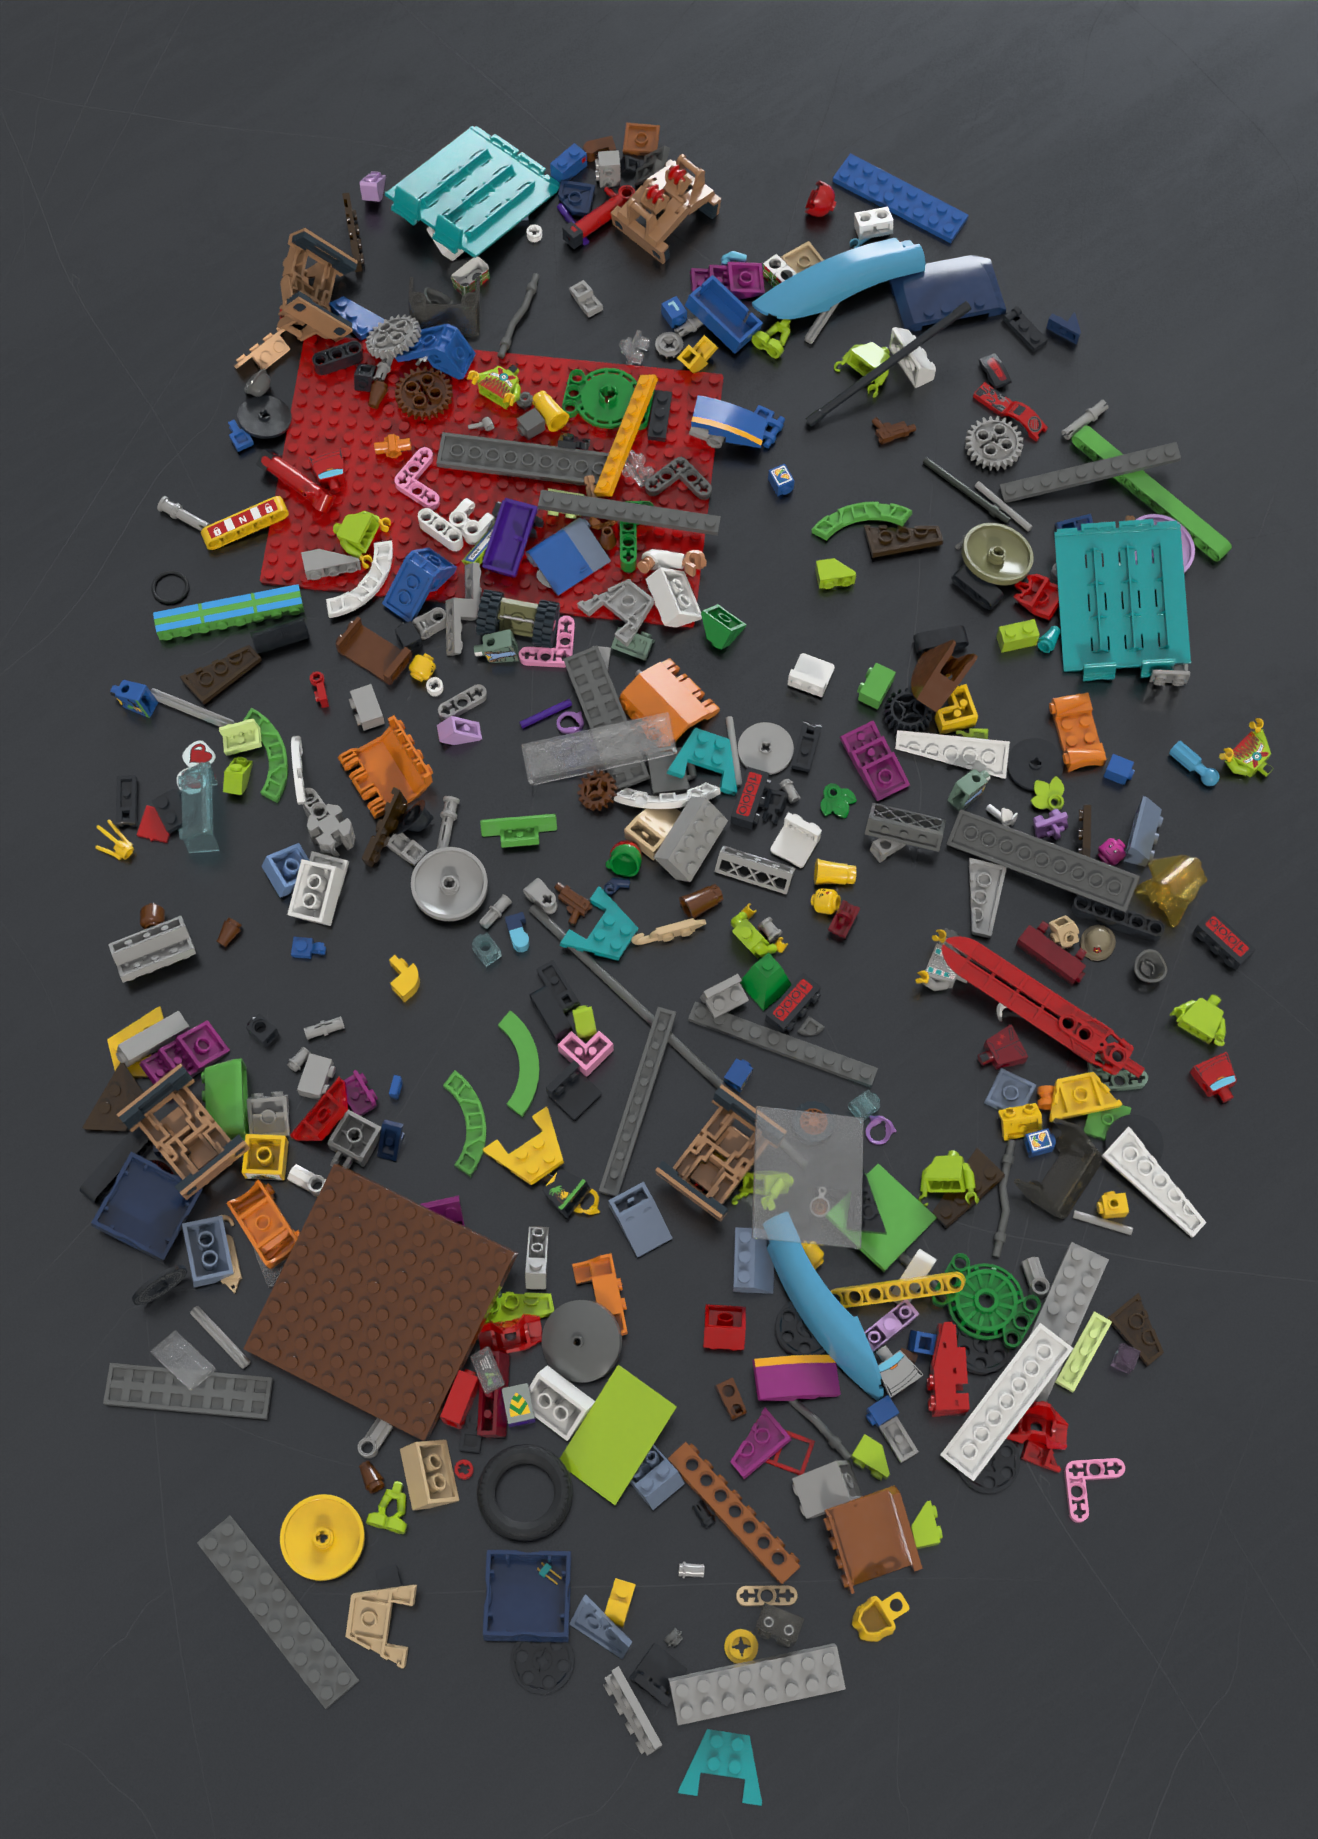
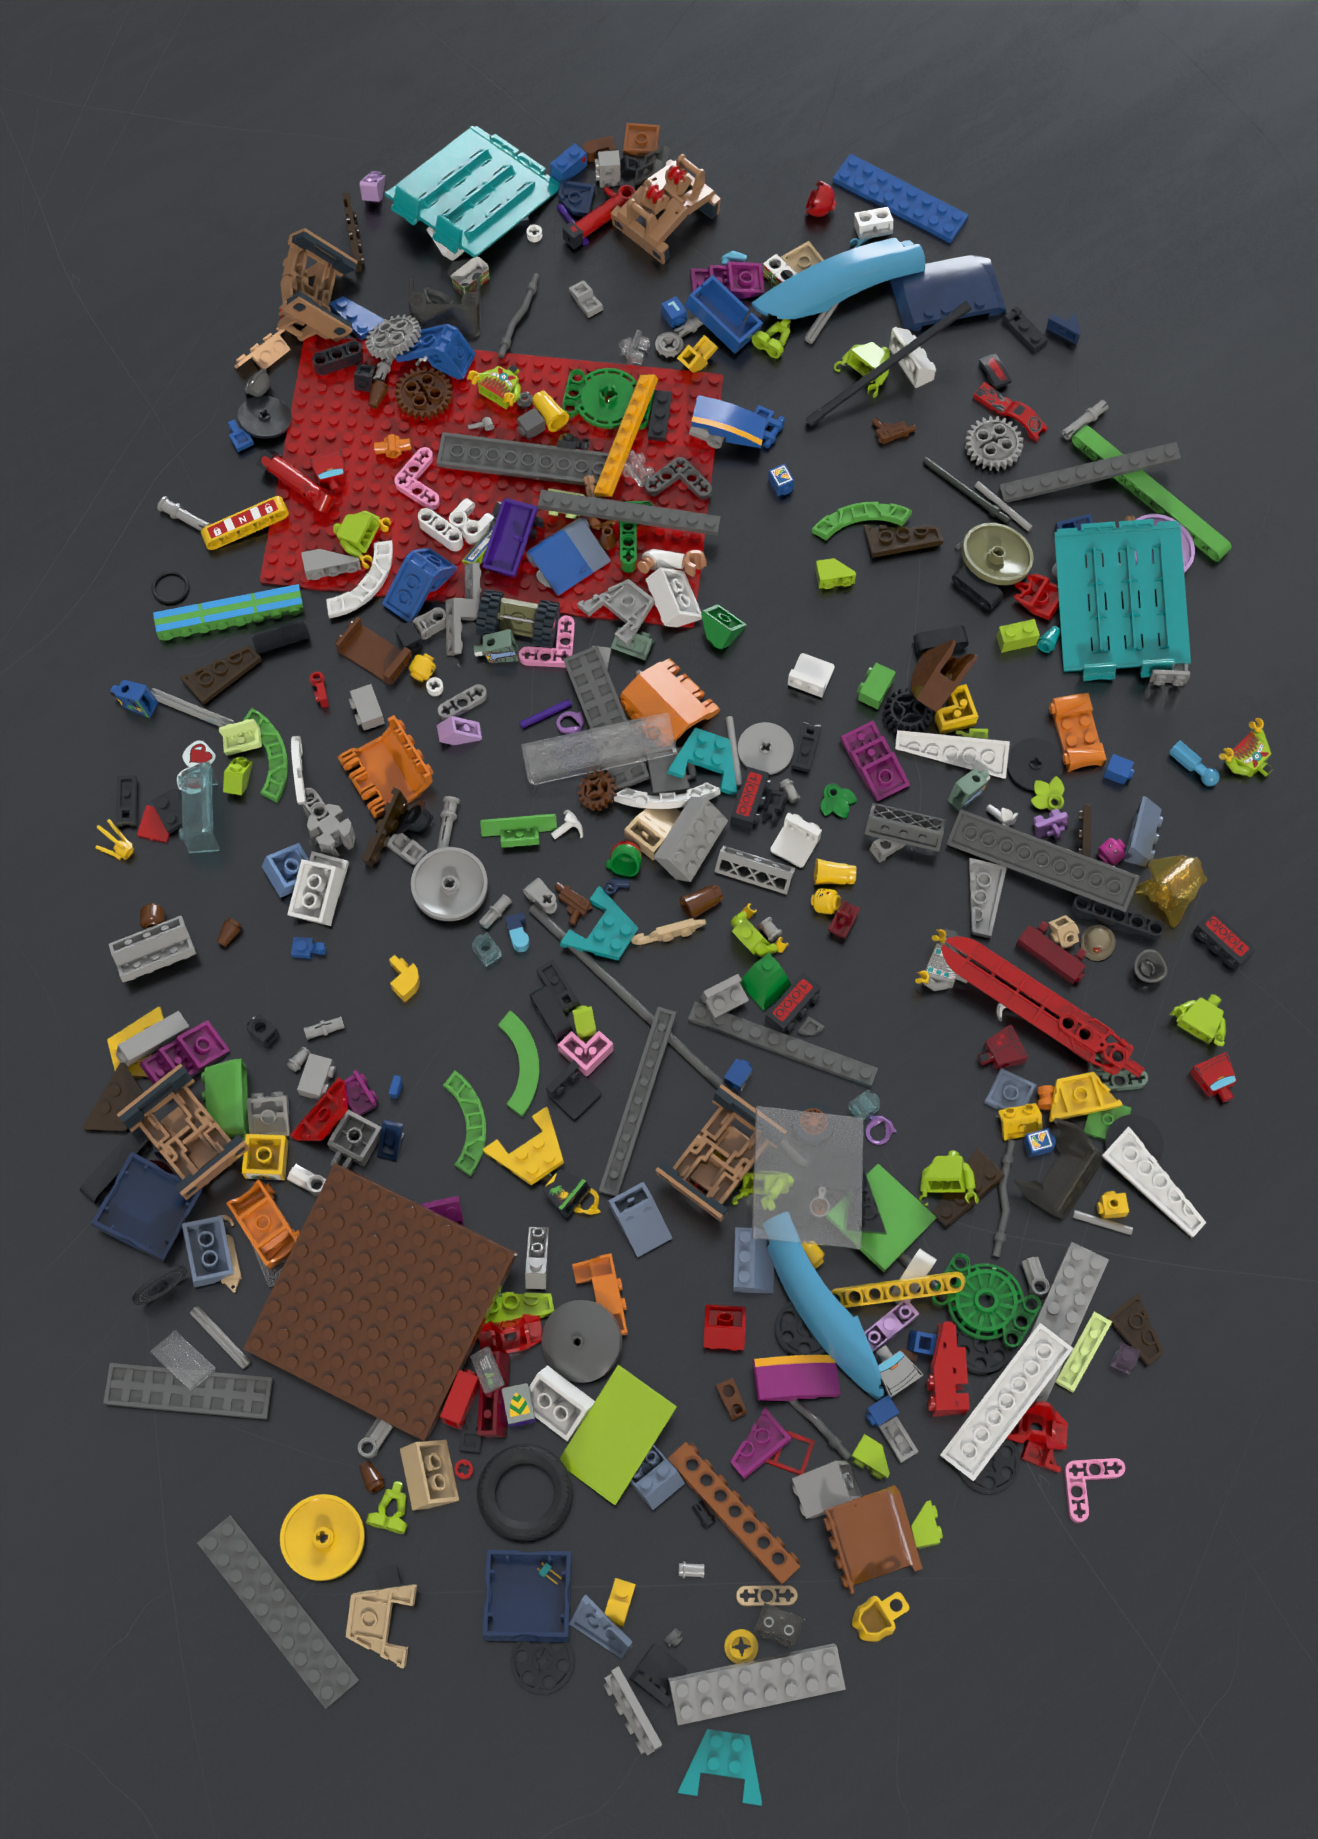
none -> white plant [551,810,583,839]

